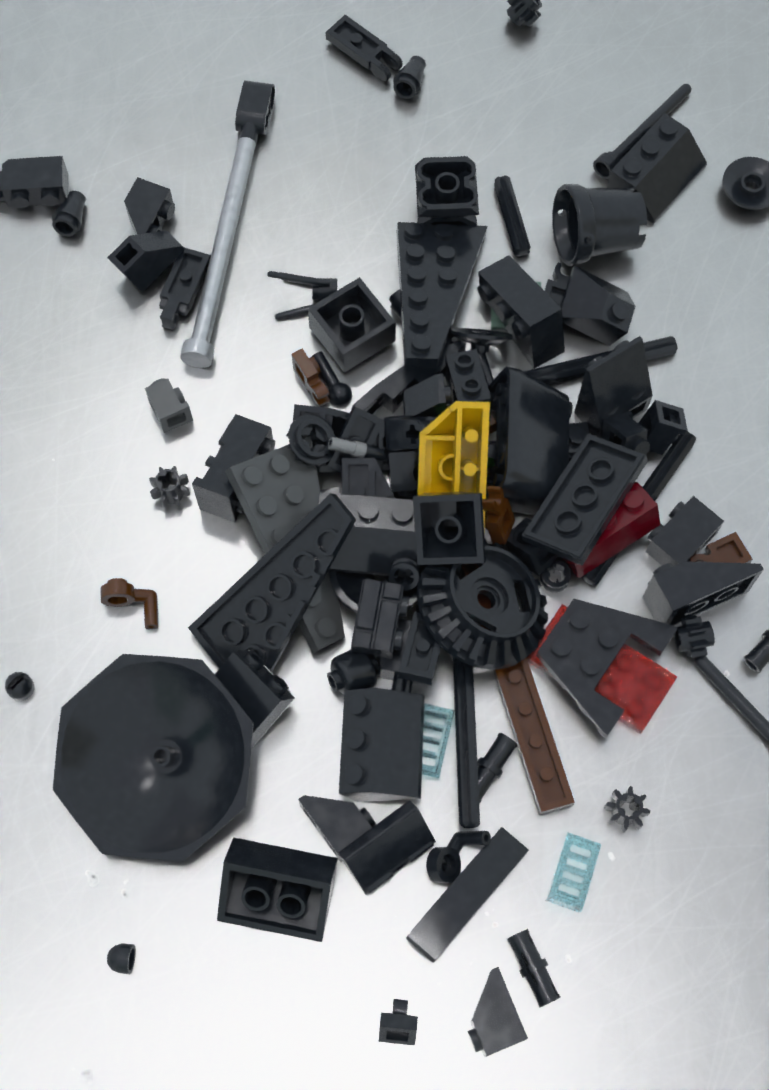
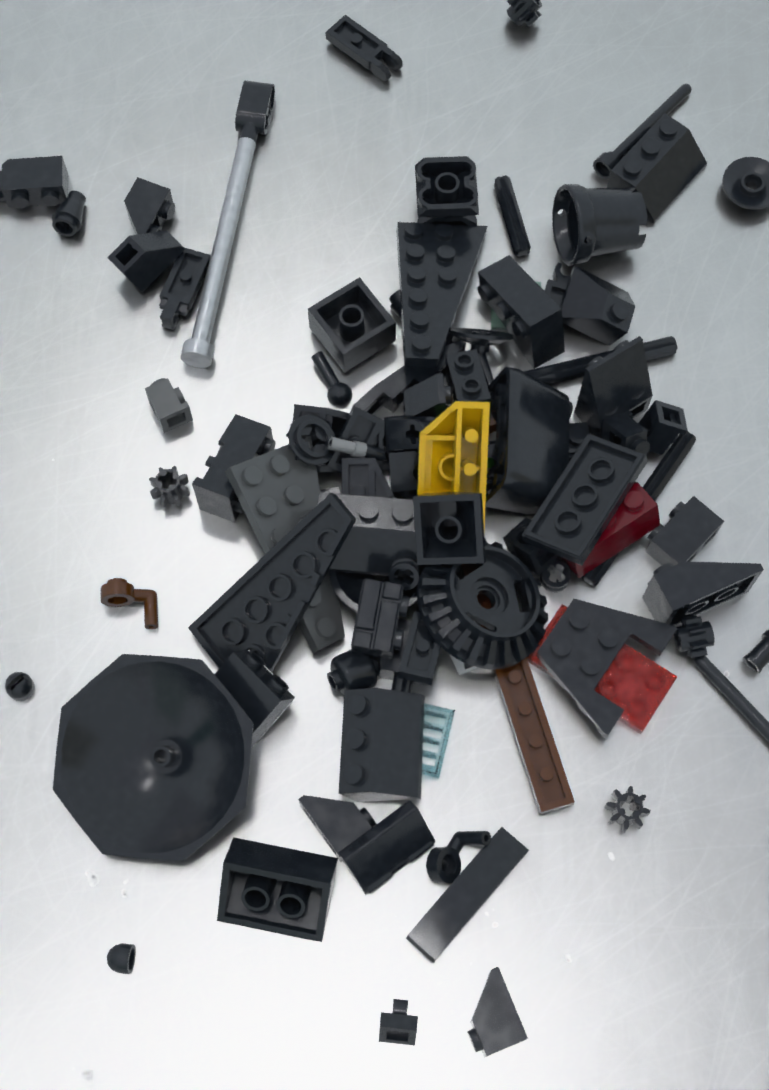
black plant [267,271,337,320] -> none
reddish brown plate [291,348,330,407] -> none
black cone [393,56,426,99] -> none
black axle [453,657,480,829] -> none
black pin [477,733,518,803] -> none
reddish brown plate [482,486,515,545] -> none
black pin [507,929,561,1008] -> none
clear light blue slope [546,832,601,913] -> none
reddish brown plate [689,532,753,563] -> none

